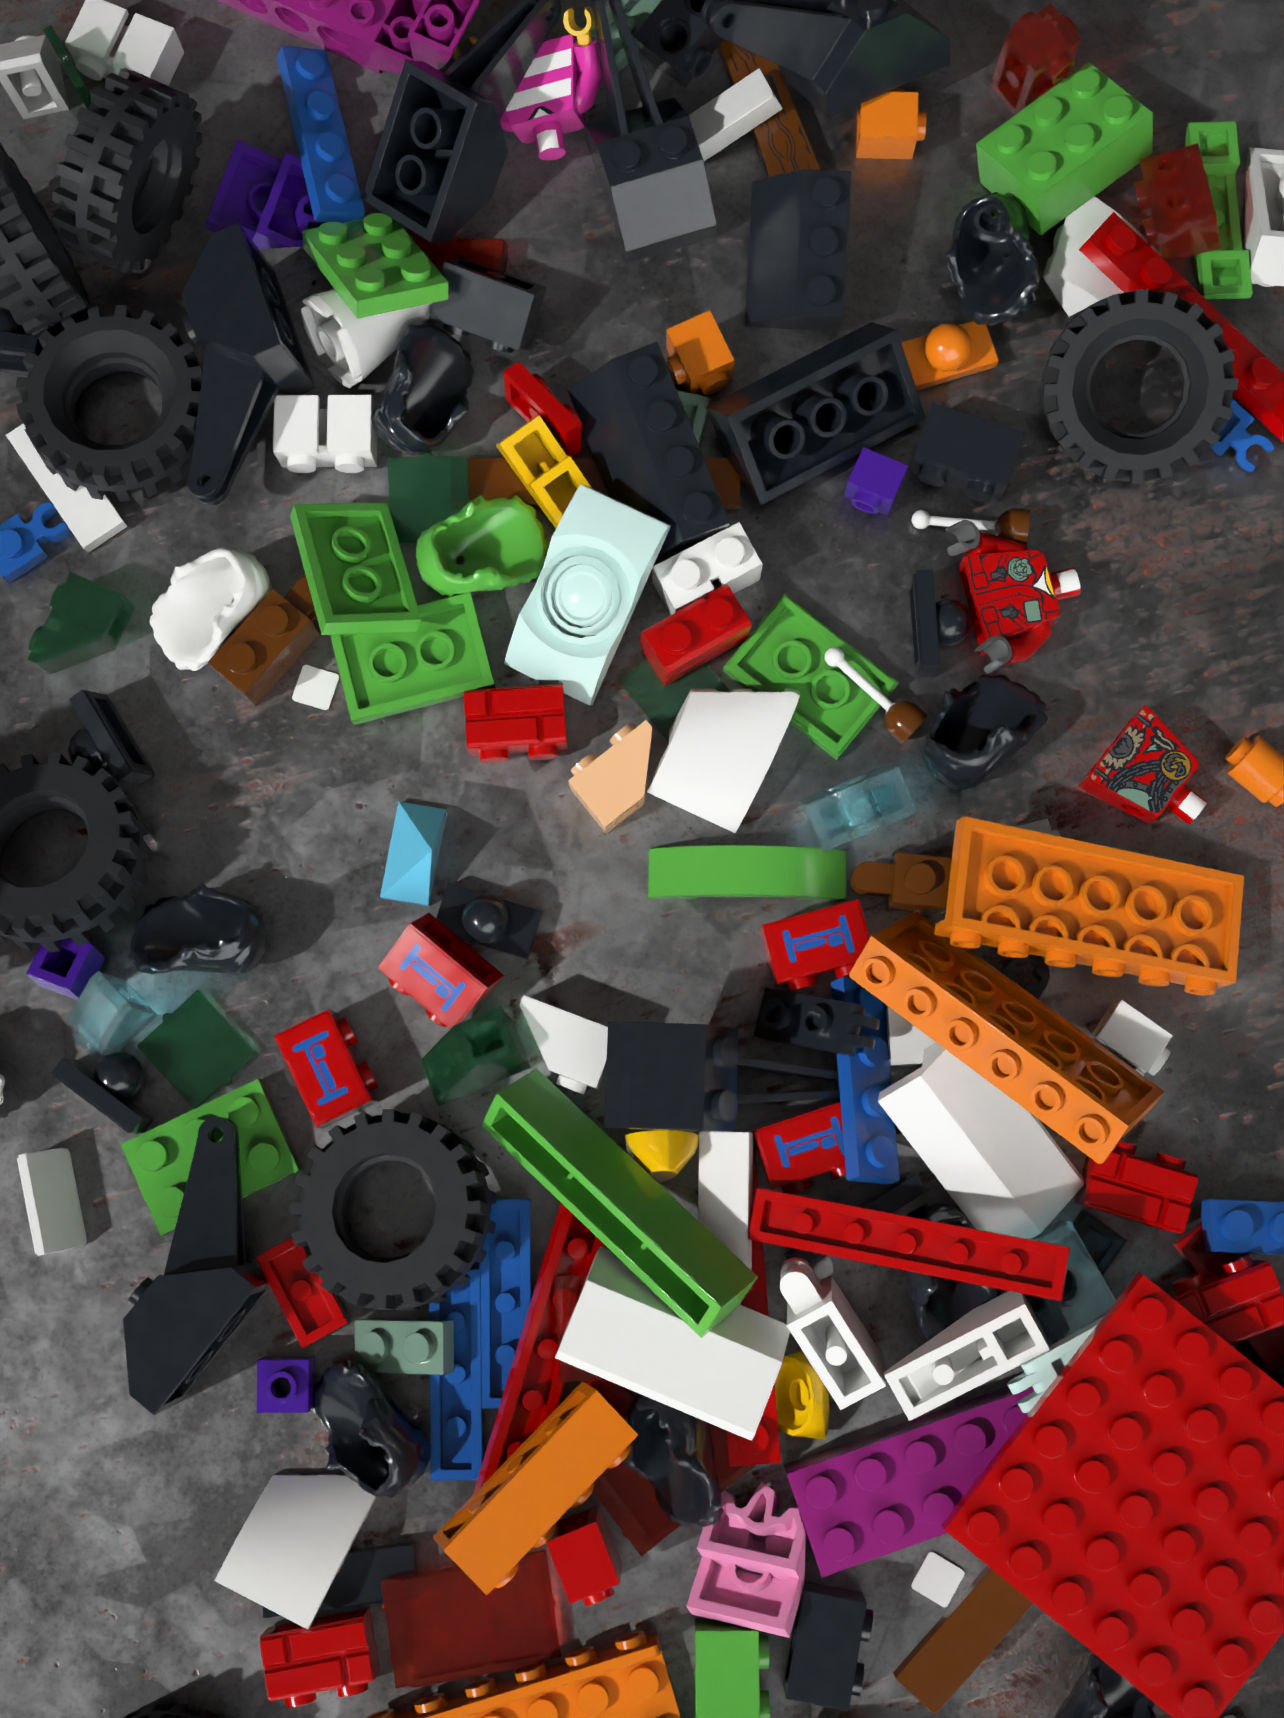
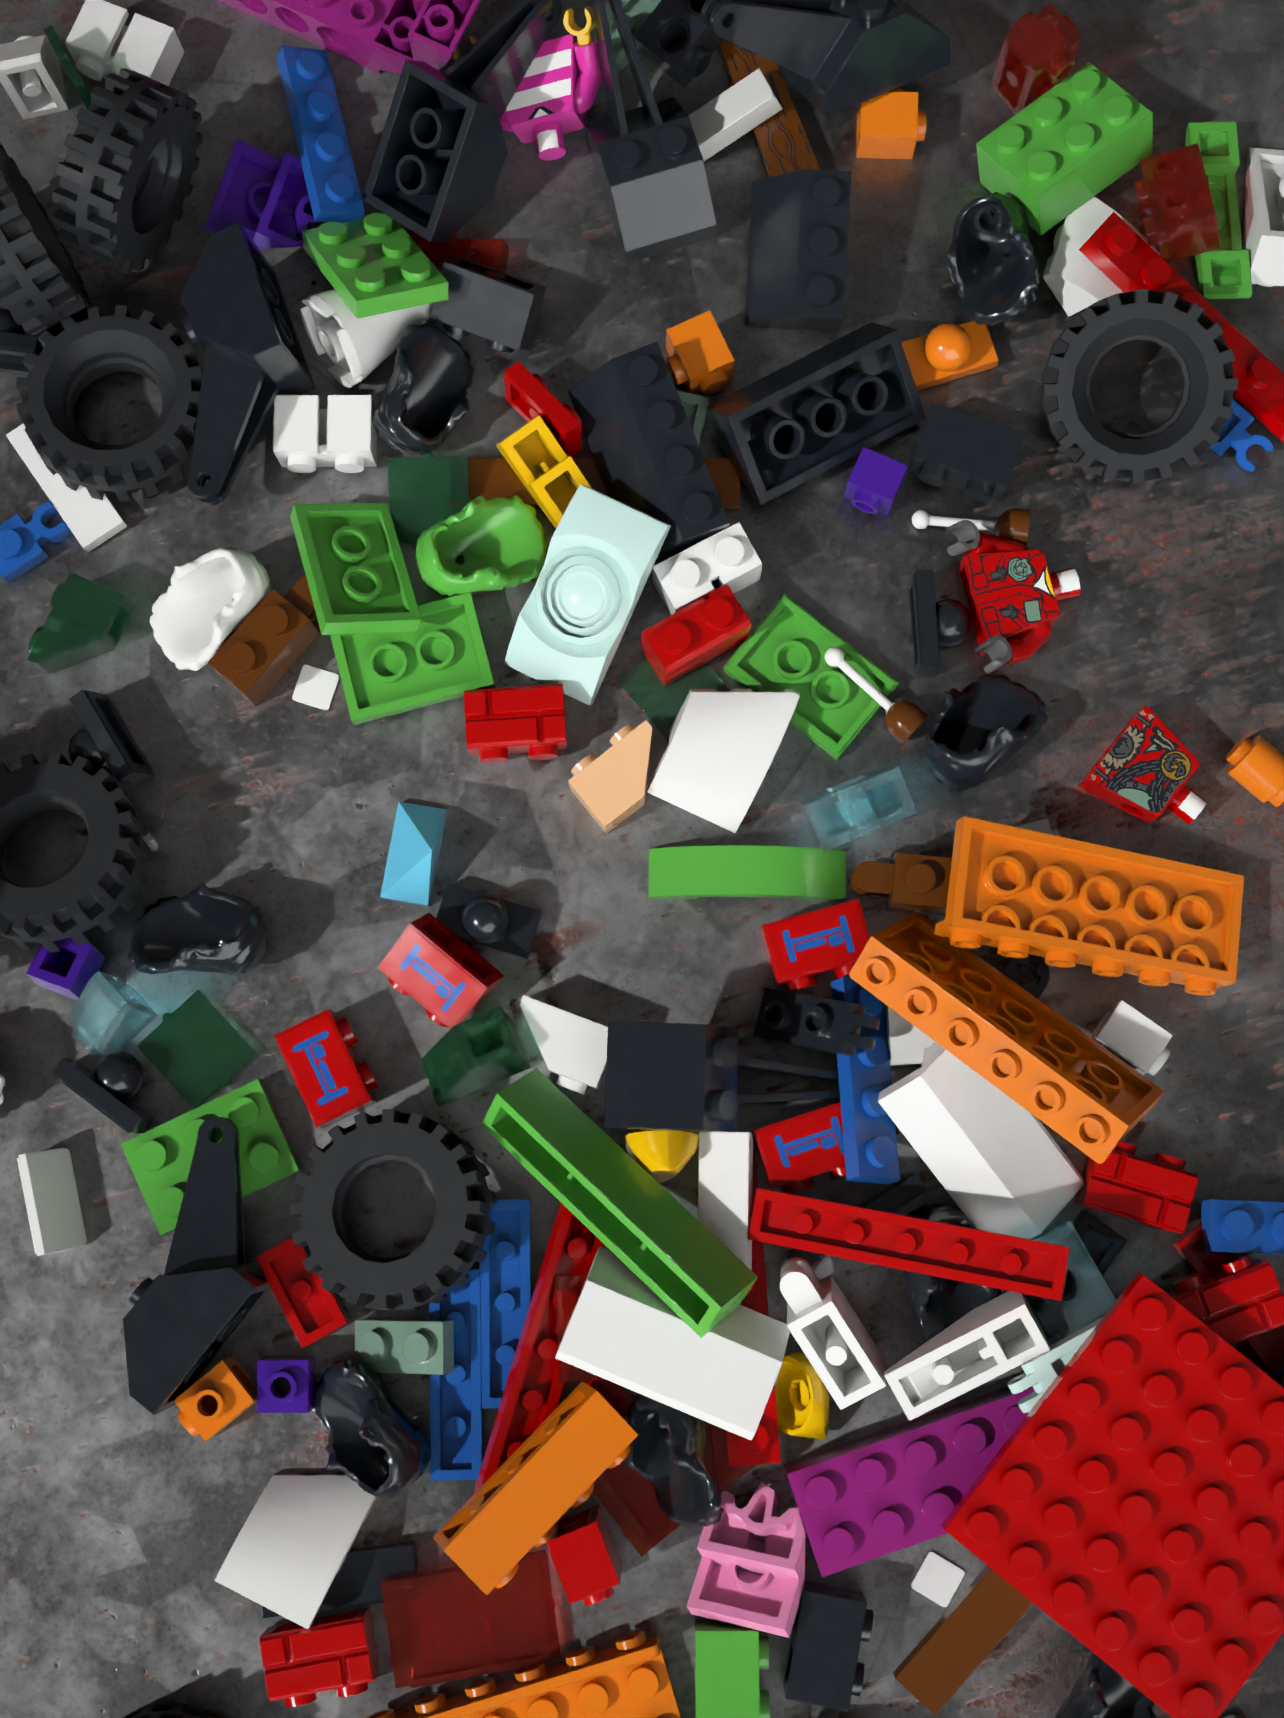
none -> orange brick [174,1355,257,1442]

